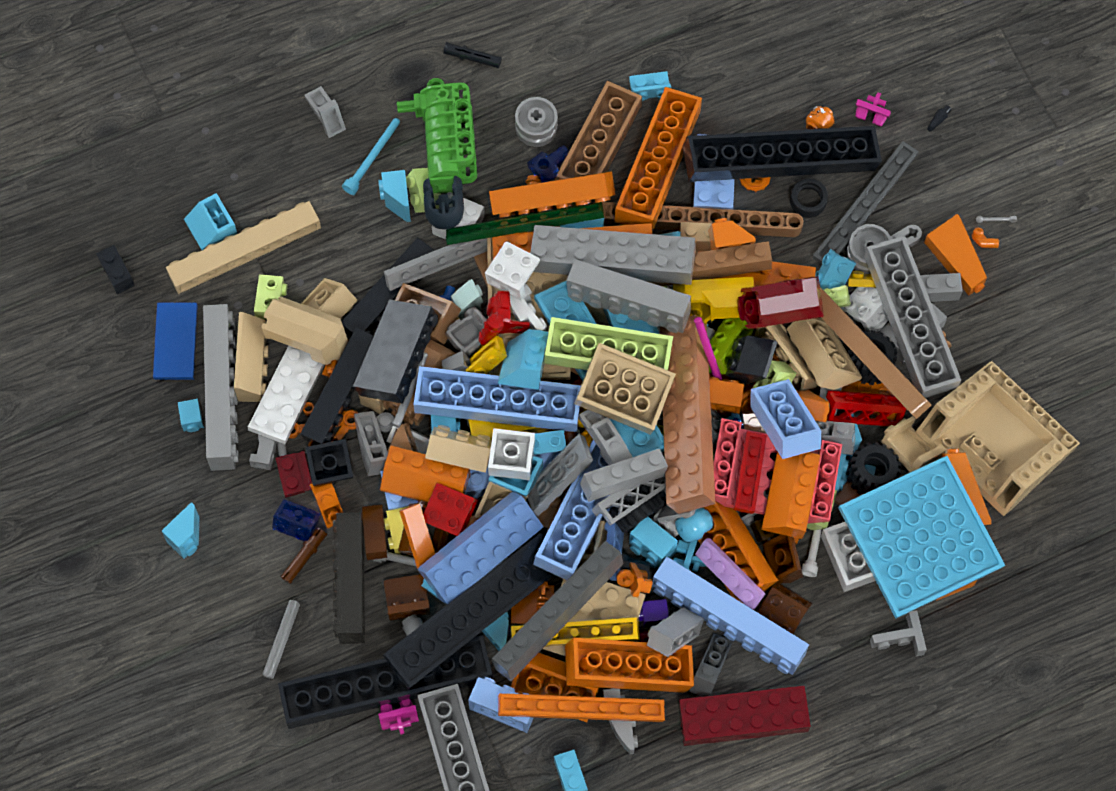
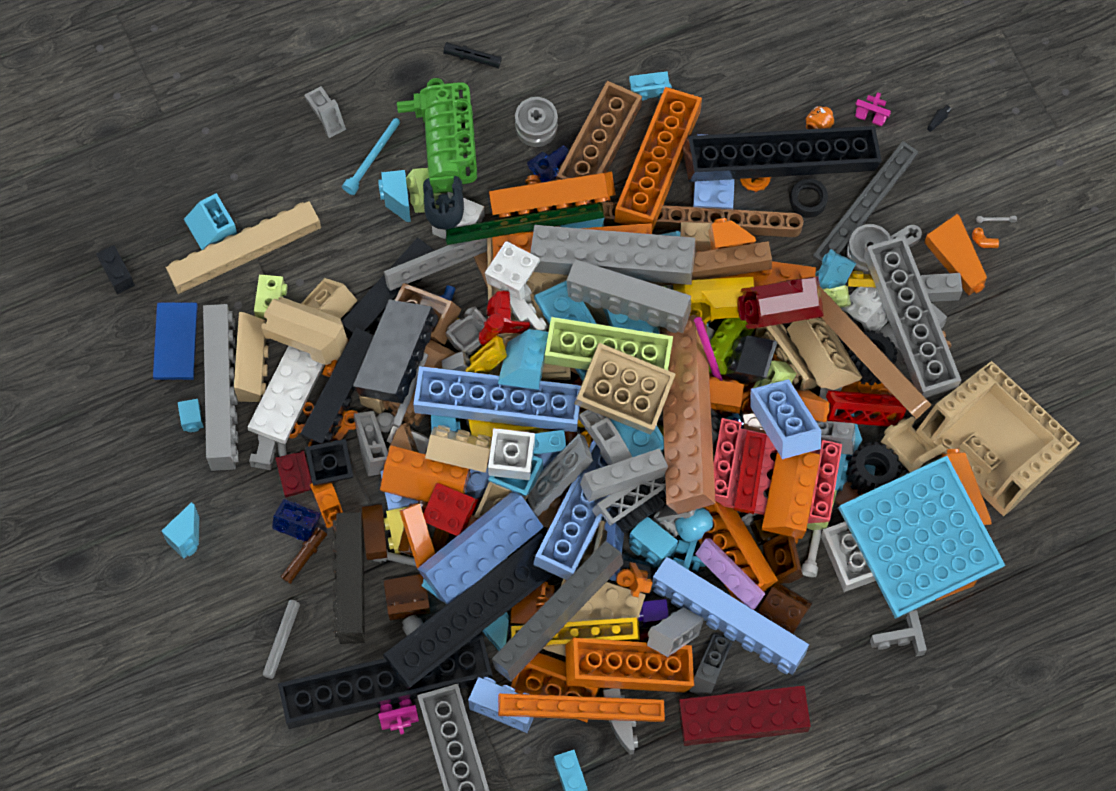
light aqua slope [451,279,483,320] -> none

